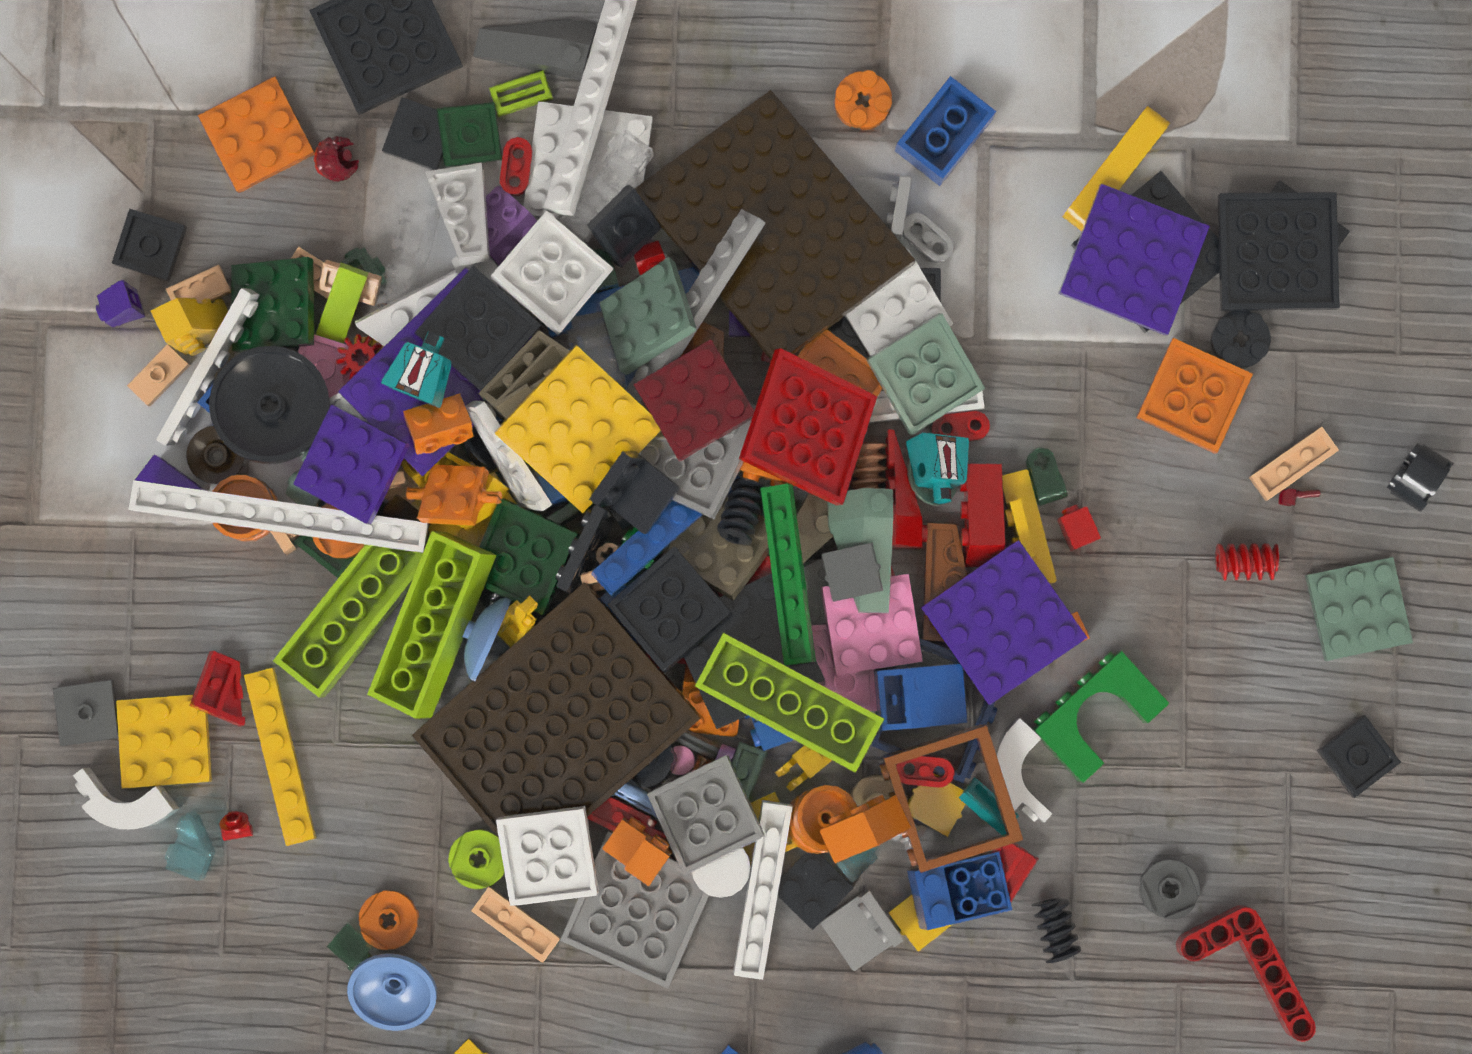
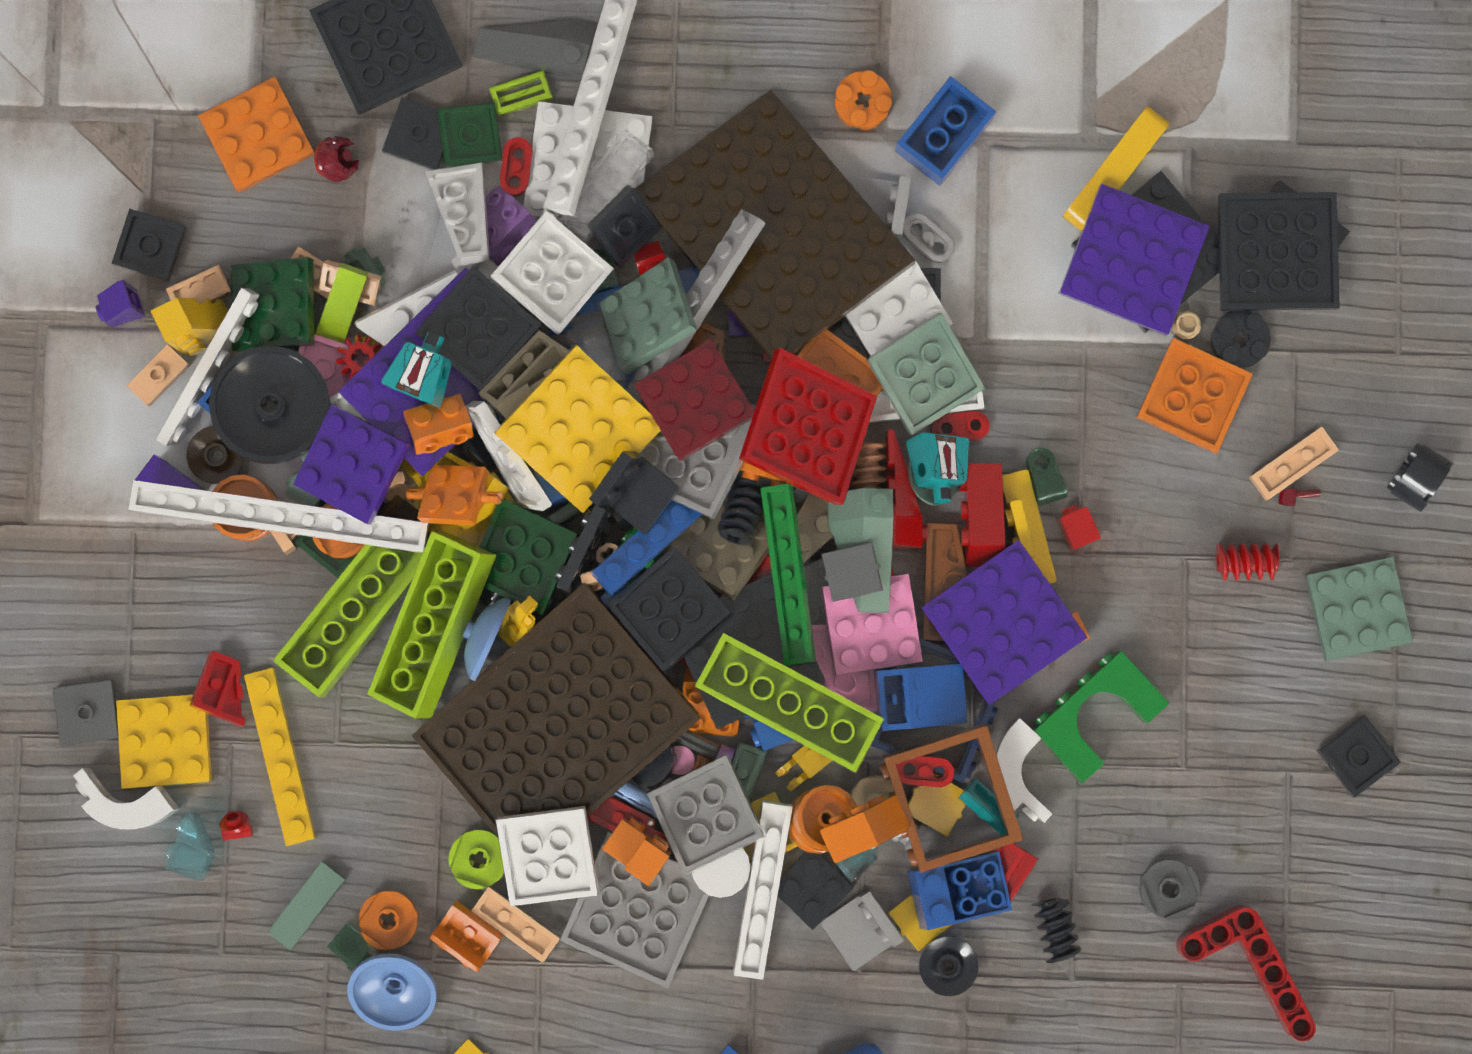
none -> sand green tile [267,861,346,951]
none -> orange bracket [430,900,504,972]
none -> black dish [919,936,978,996]
none -> tan plate [1171,311,1201,340]

